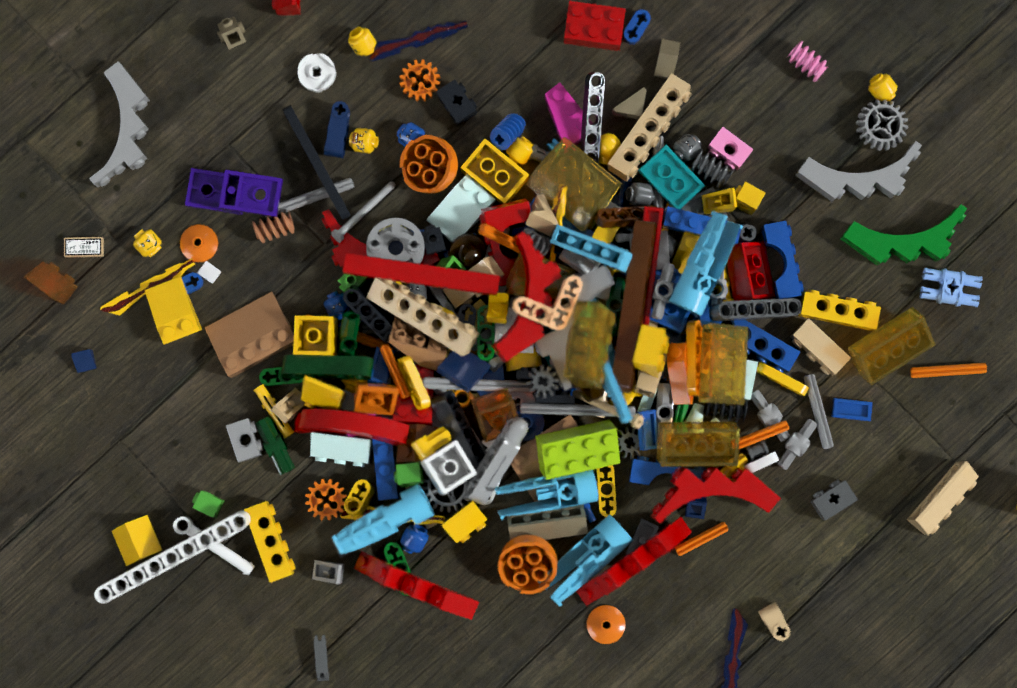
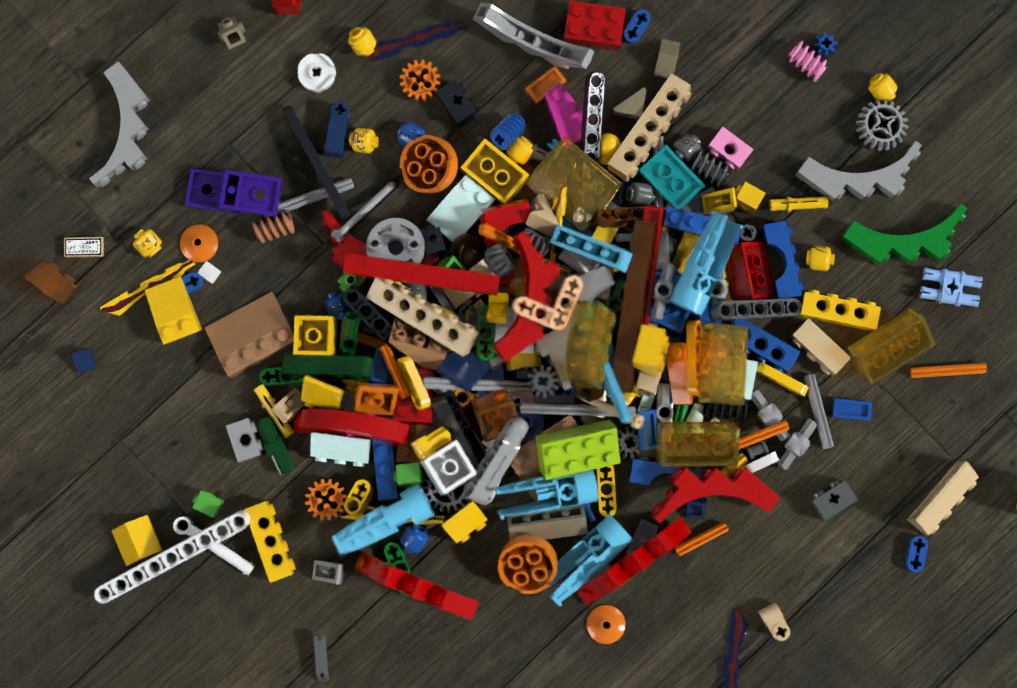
none -> light grey arch [473,2,594,69]
none -> dark grey gear [485,243,516,278]
none -> orange tile [525,66,567,104]
none -> yellow pin [769,196,828,212]
none -> yellow head [806,246,835,271]
none -> blue gear [813,32,838,58]
none -> blue beam [905,536,928,572]

